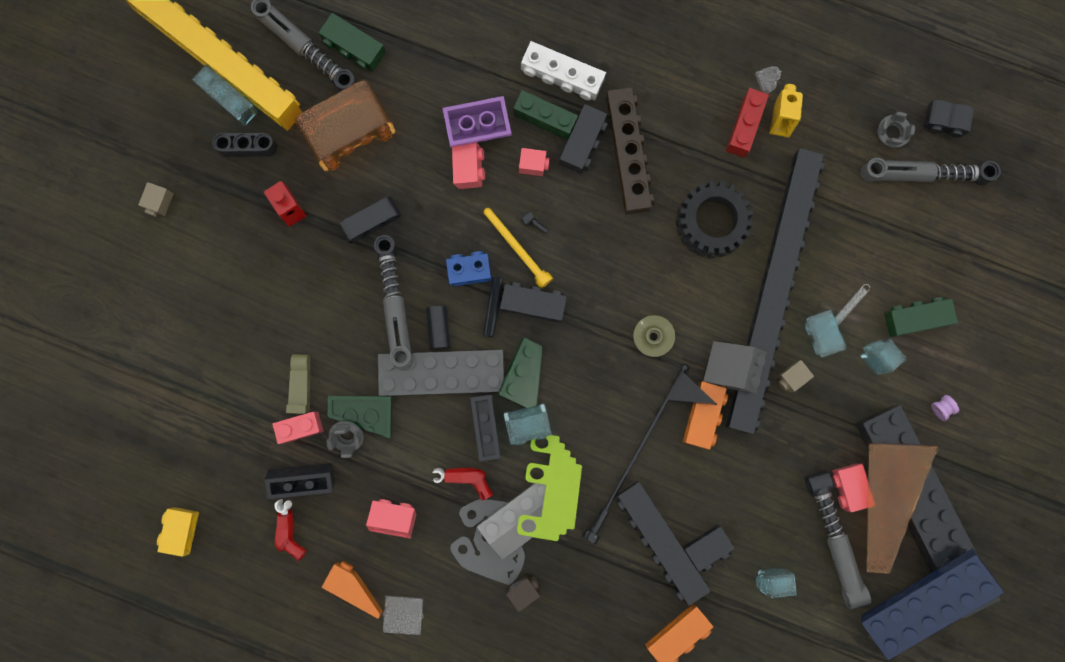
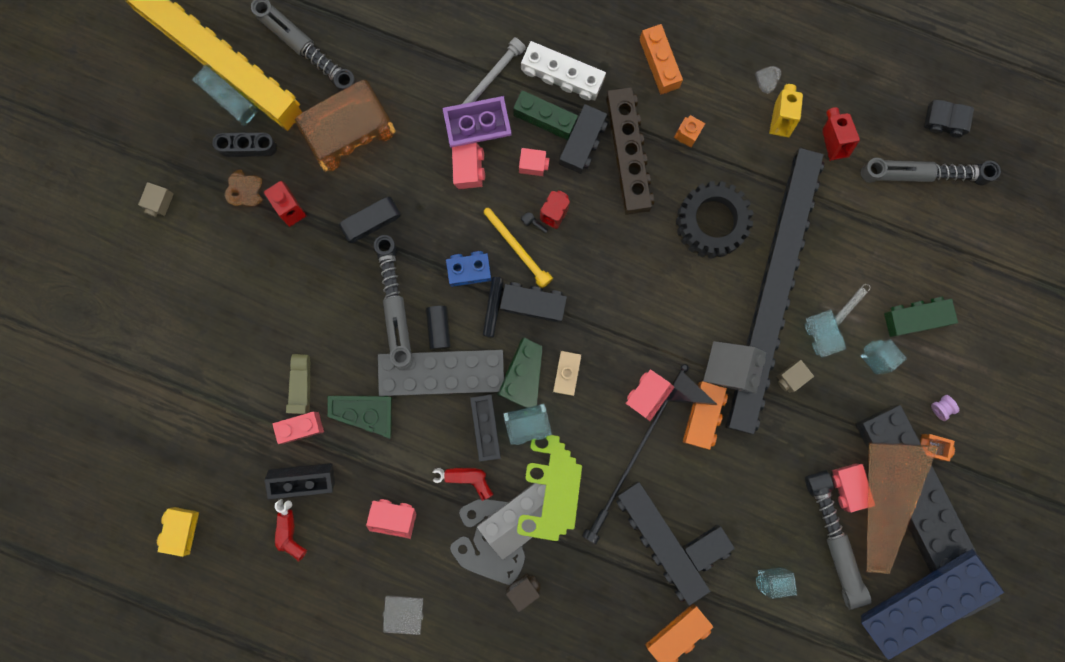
dark green brick [318,13,386,72] -> none
orange slope [321,561,383,619] -> none
dark grey piece [326,421,364,458] -> none
olive dish [633,315,675,357] -> none
red brick [726,88,769,158] -> none
dark grey piece [877,112,915,148] -> none
none -> clear orange plate [225,170,262,207]
none -> light grey piece [462,37,526,104]
none -> red brick [540,190,570,229]
none -> tan plate [553,351,581,396]
none -> coral brick [626,369,675,421]
none -> orange brick [640,24,683,95]
none -> orange window [674,115,705,148]
none -> red torso [823,107,860,161]
none -> orange window [920,434,955,462]

